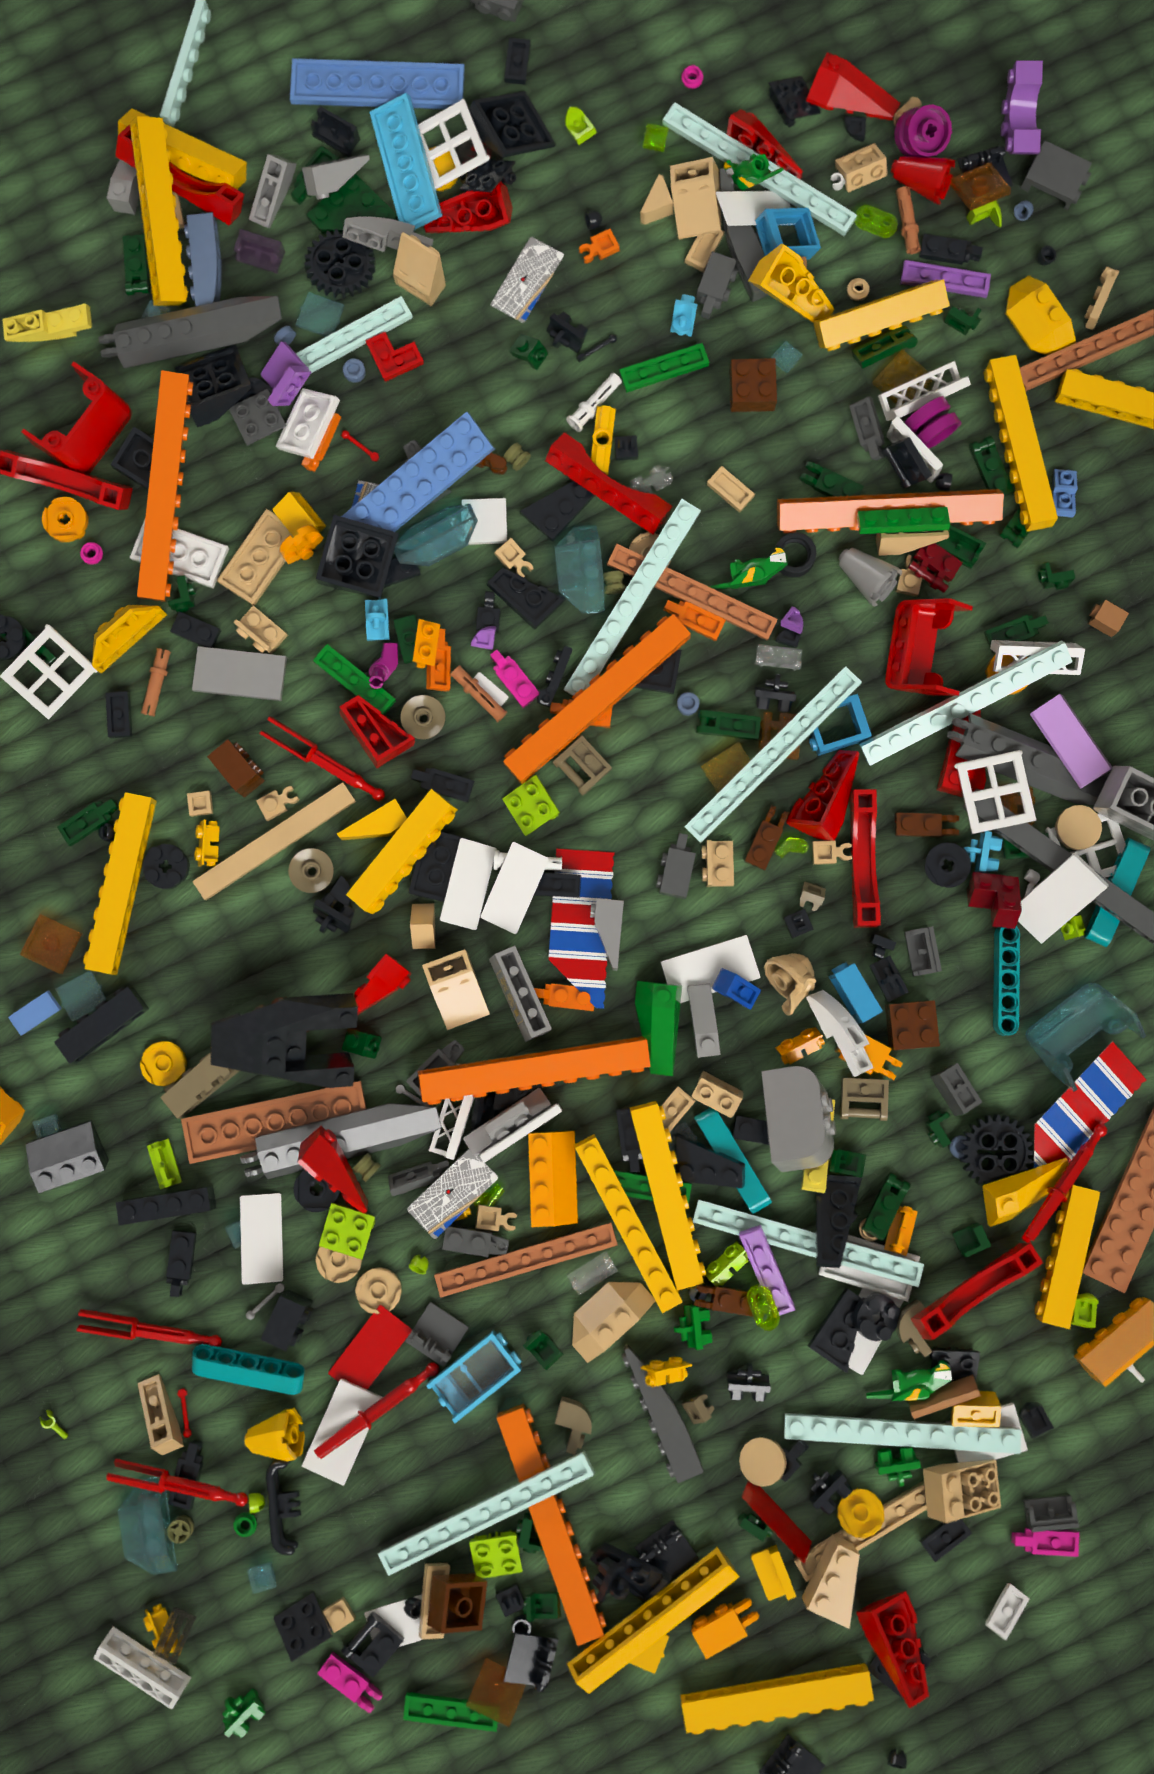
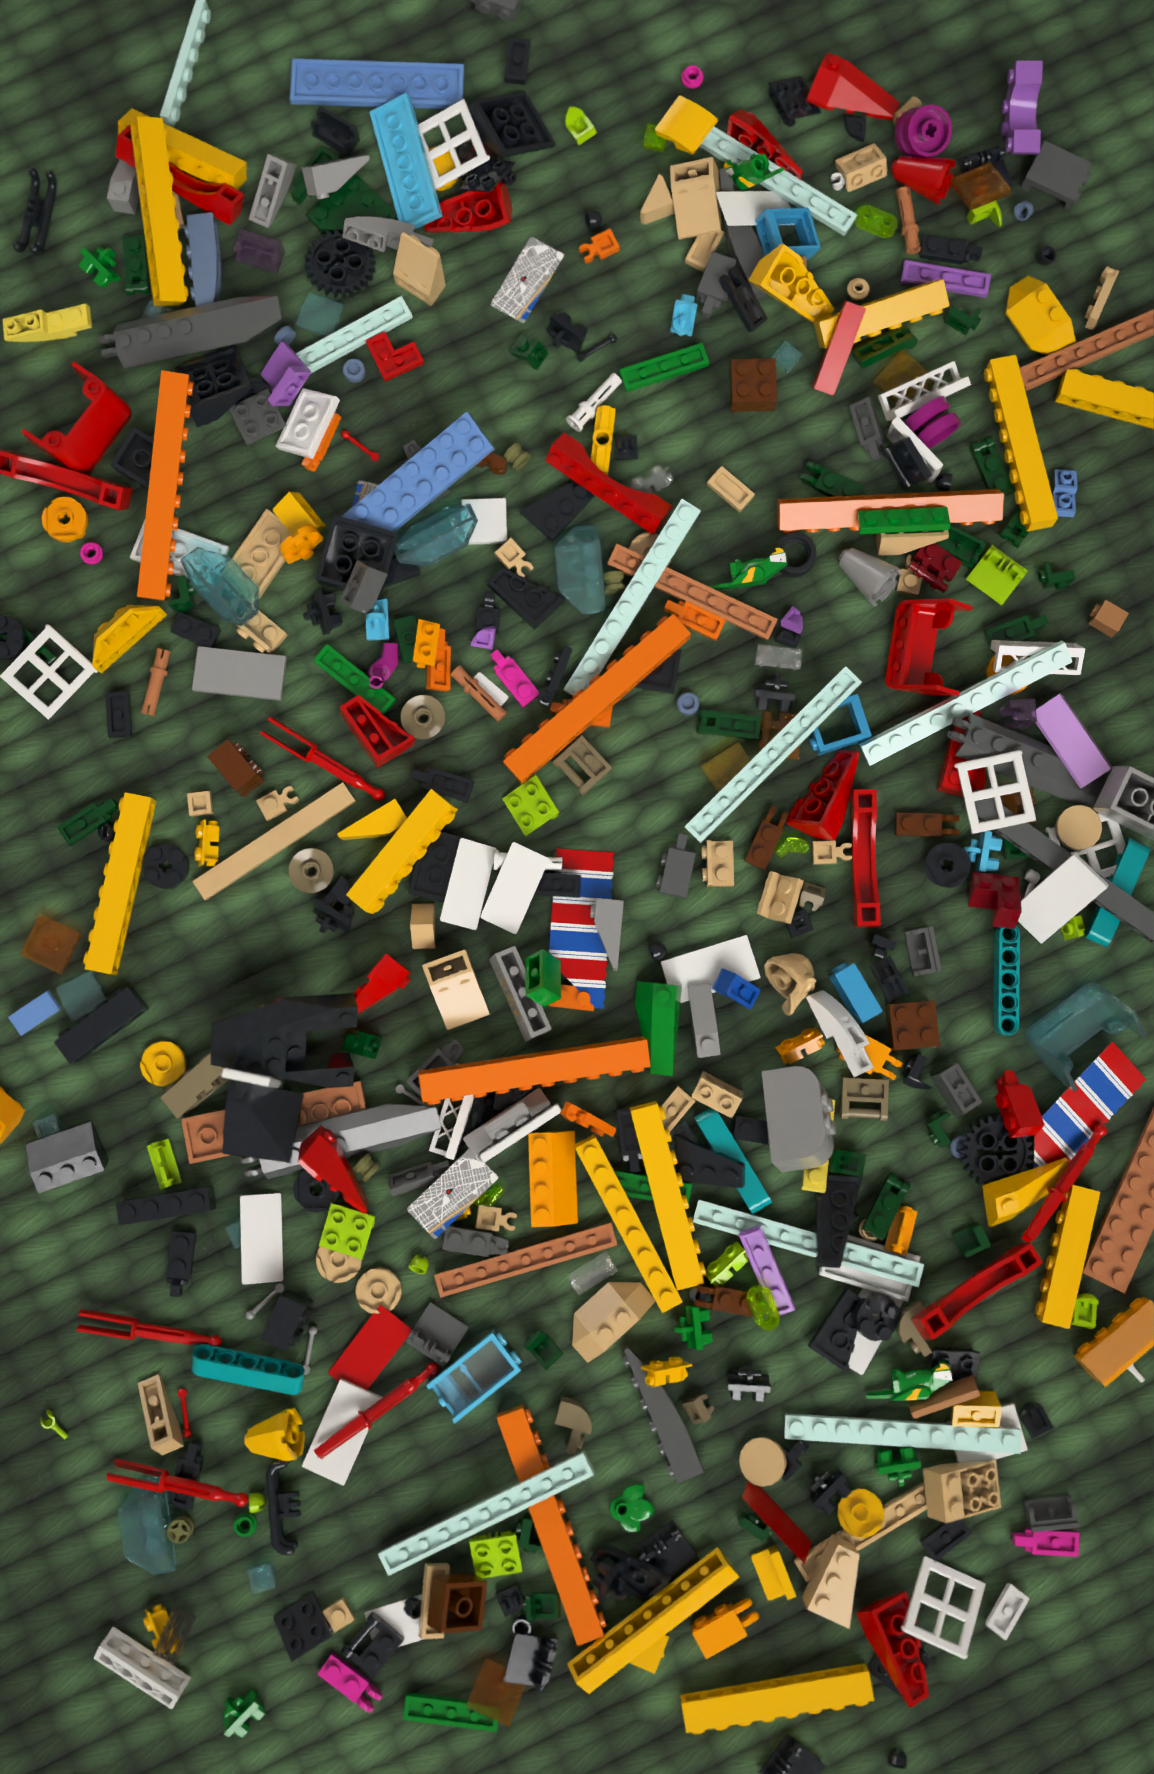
none -> black piece [13,168,57,256]
none -> green hips [78,247,121,288]
none -> clear light blue wedge [180,547,259,626]
none -> white tile [222,1068,284,1089]
none -> black slope [222,1080,304,1163]
none -> black hips [303,589,343,635]
none -> light grey hinge [303,1326,317,1375]
none -> dark grey hinge [340,560,388,614]
none -> green brick [526,949,561,1007]
none -> orange hinge [560,1101,616,1137]
none -> green plate [609,1484,655,1532]
none -> black hinge [648,942,666,962]
none -> yellow slope [655,96,718,155]
none -> black hinge [719,267,767,332]
none -> tan bracket [757,871,804,924]
none -> tile [812,301,866,396]
none -> white window [901,1556,986,1659]
none -> black plate [903,1054,932,1089]
none -> lime hinge [966,545,1028,606]
none -> red hinge [995,1070,1045,1138]
none -> clear purple hinge [999,699,1037,730]

